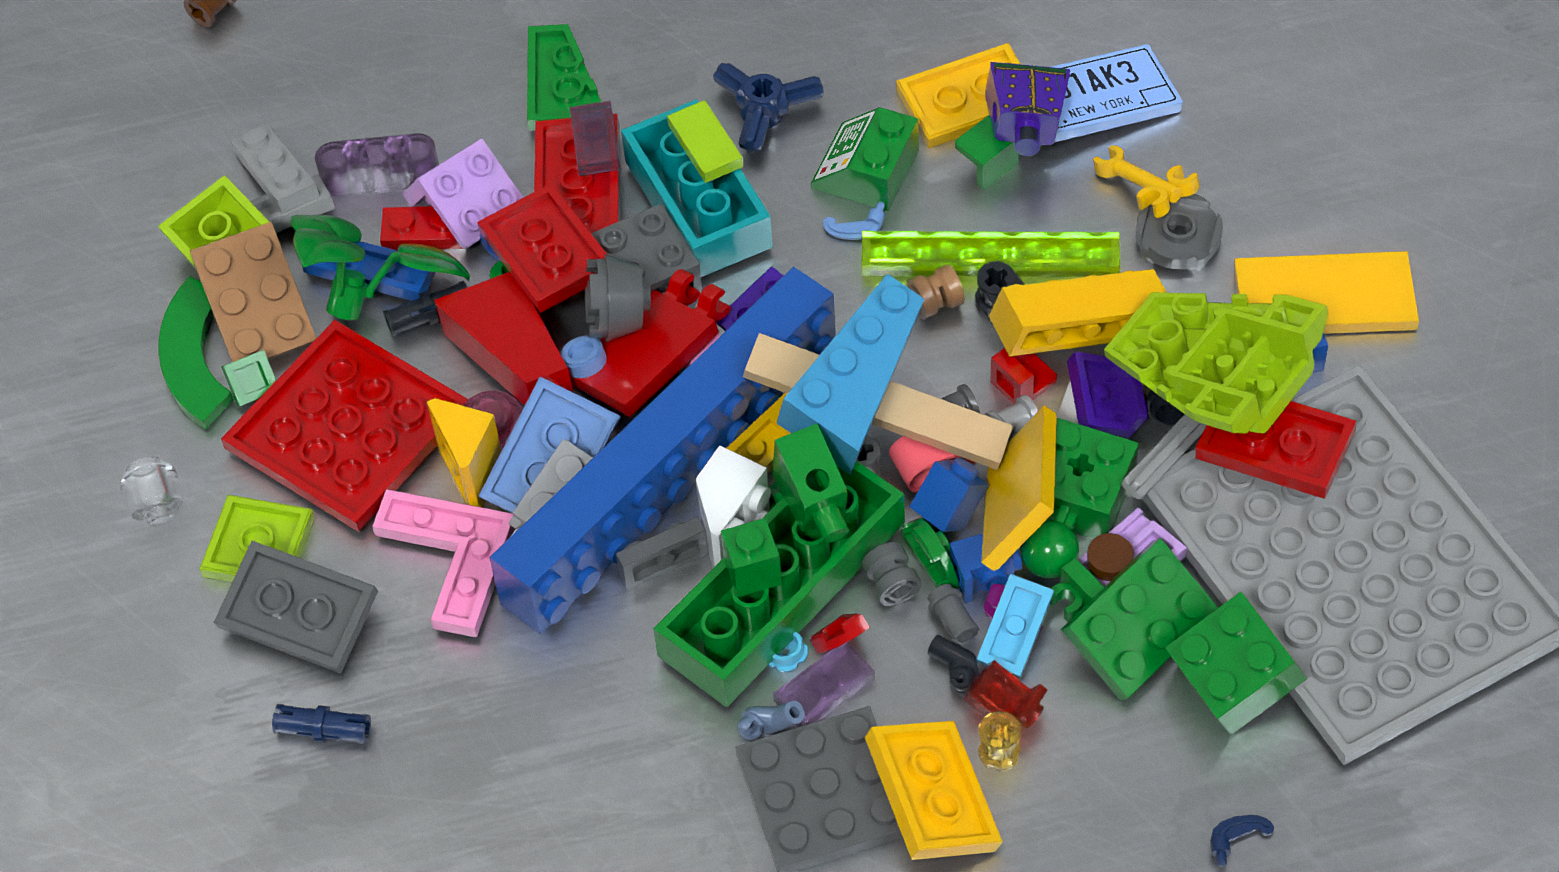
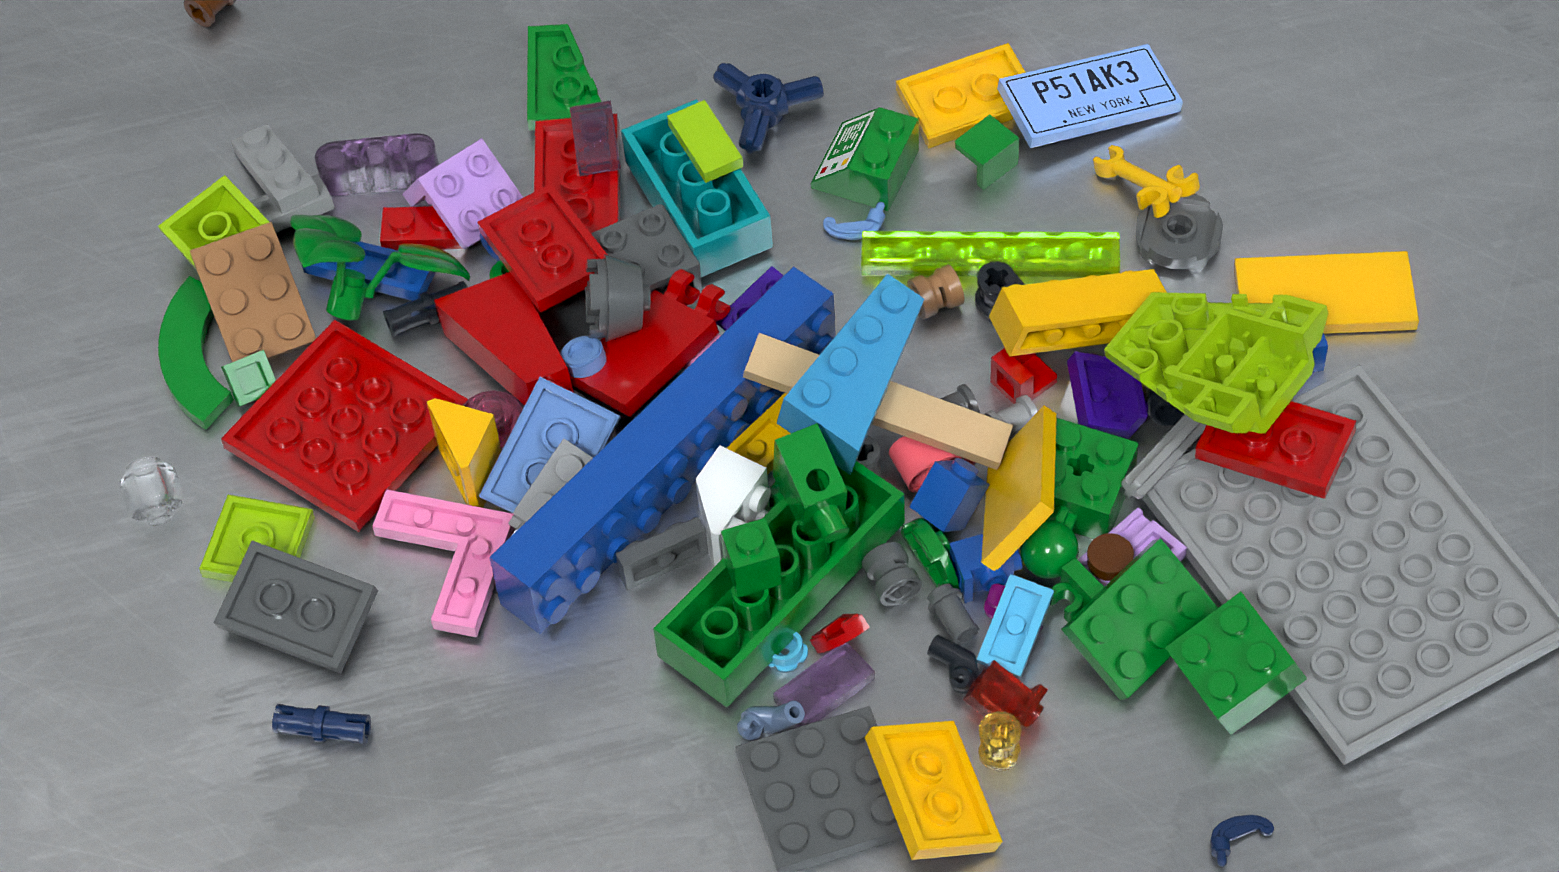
dark purple torso [985,62,1070,156] -> none

